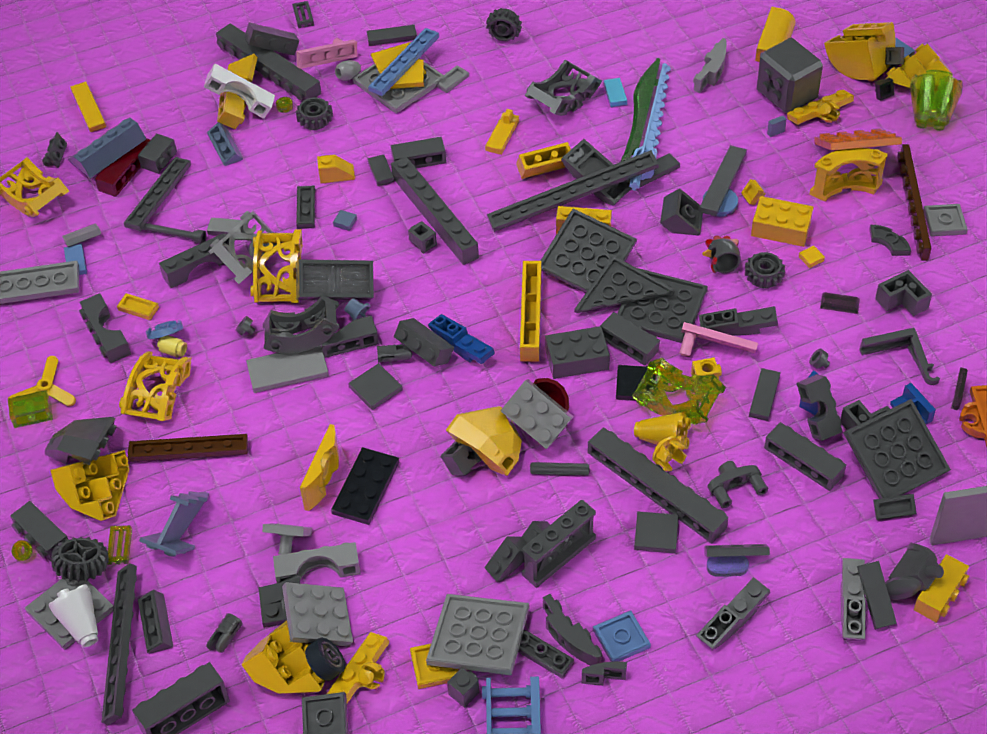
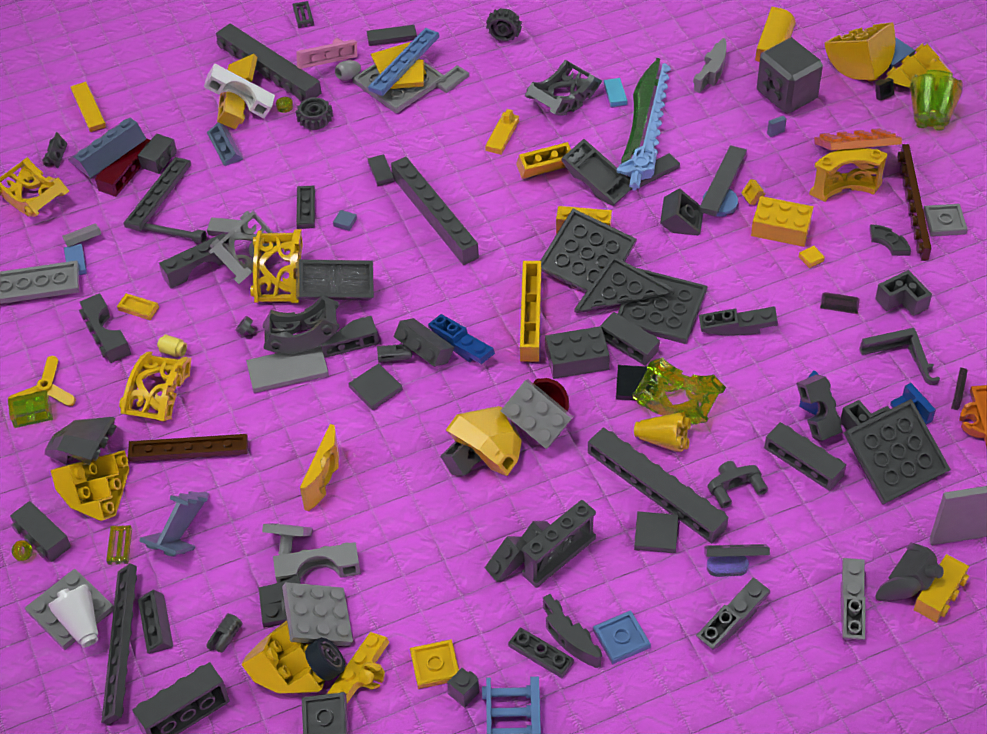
dark grey gear [51,536,109,582] -> none
medium blue tile [145,320,183,339] -> none
dark grey brick [244,22,299,56] -> none
yellow slope [317,155,355,183] -> none
black plate [331,447,399,525] -> none
sand blue piece [344,298,371,320] -> none
dark grey brick [391,137,446,168] -> none
dark grey brick [408,221,437,254] -> none
light grey tile [426,594,530,675] -> none
dark grey plate [487,150,659,232] -> none
dark grey axle [530,462,589,475] -> none
slope [581,661,627,686] -> none
yellow piece [652,436,687,472] -> none
bright pink piece [679,322,758,357] -> none
yellow brick [691,357,722,388] -> none
dark grey piece [702,235,741,273] -> none
dark grey gear [745,252,785,288] -> none
dark grey tile [749,368,781,421] -> none
yellow plate [787,90,854,125] -> none
dark grey tile [809,348,830,369] -> none
yellow hinge [842,22,894,42] -> none
dark grey tile [857,561,897,629] -> none
dark grey tile [873,494,917,520] -> none
dark grey plate [886,47,904,65] -> none

